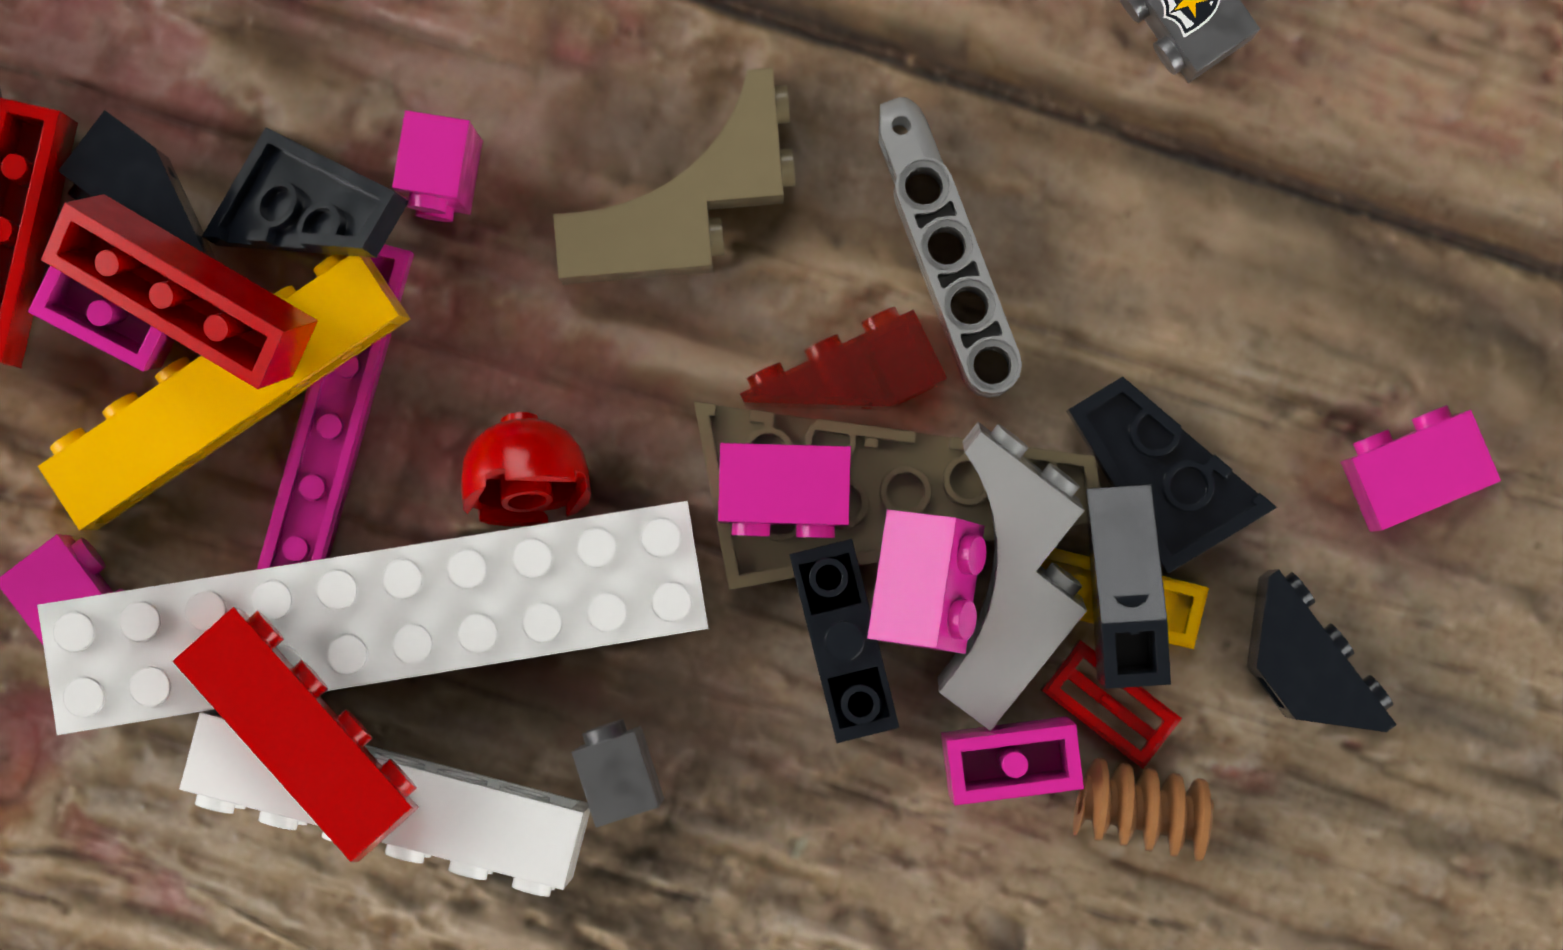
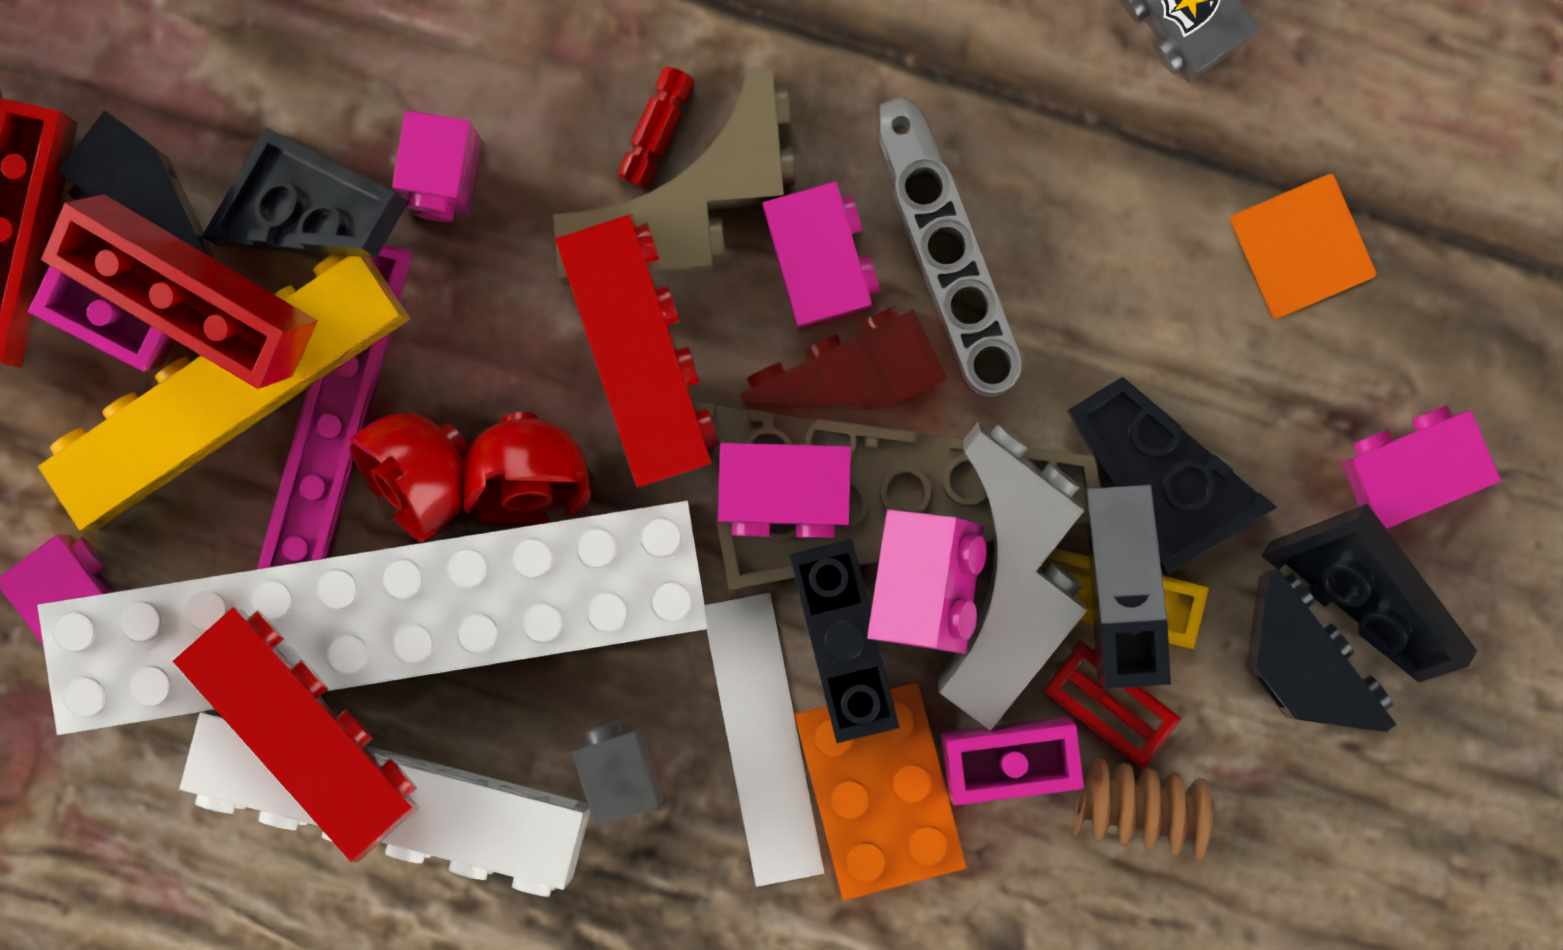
none -> red cylinder [348,411,468,543]
none -> red brick [555,214,720,488]
none -> red axle [618,66,694,189]
none -> white sticker [705,593,825,887]
none -> dark pink brick [762,181,880,331]
none -> orange plate [794,682,967,901]
none -> orange sticker [1230,174,1377,319]
none -> black wing [1261,504,1477,683]

